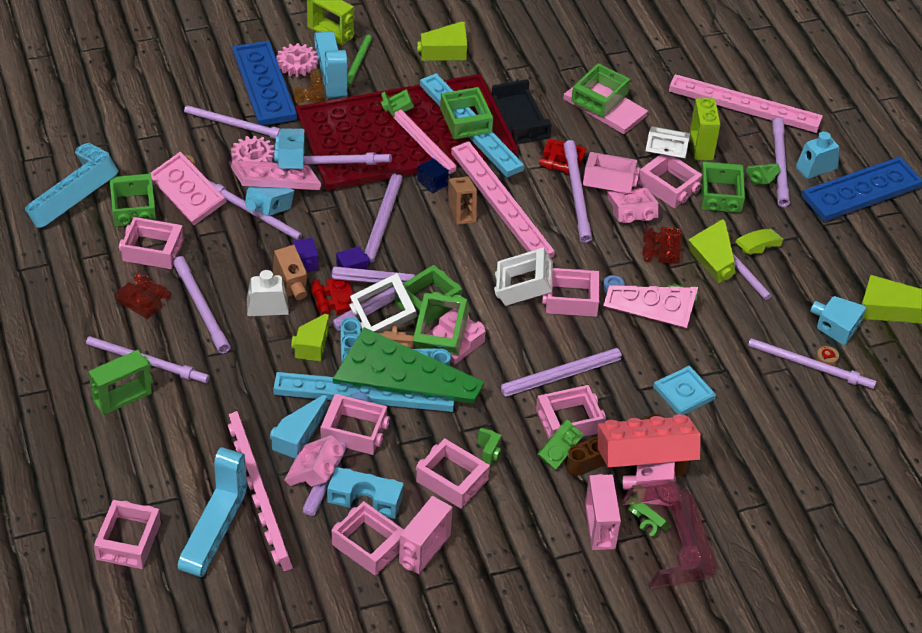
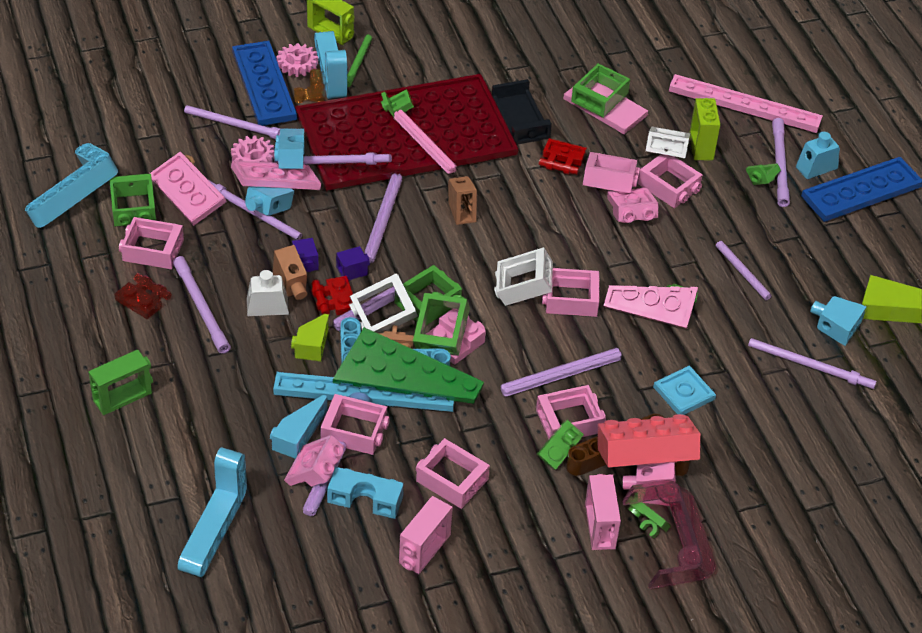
lavender bar [86,336,210,383] -> none
bright pink window [94,500,161,569] -> none
bright pink plate [228,411,293,572] -> none
lavender axle [331,267,415,284] -> none
bright pink window [331,501,404,576] -> none
lime slope [417,22,467,61] -> none
clear blue panel [417,158,449,194] -> none
medium azure plate [420,73,524,177] -> none
bright green window [440,87,493,139] -> none
bright pink plate [451,142,555,258] -> none
bright green bracket [477,428,502,467] -> none
lavender piece [564,140,592,243] -> none
medium blue tile [603,275,625,293] -> none
clear red plate [642,227,681,264] -> none
lime slope [688,219,736,284] -> none
bright green window [701,162,745,213] -> none
lime slope [735,229,784,255] -> none
medium nougat tile [816,346,839,366] -> none

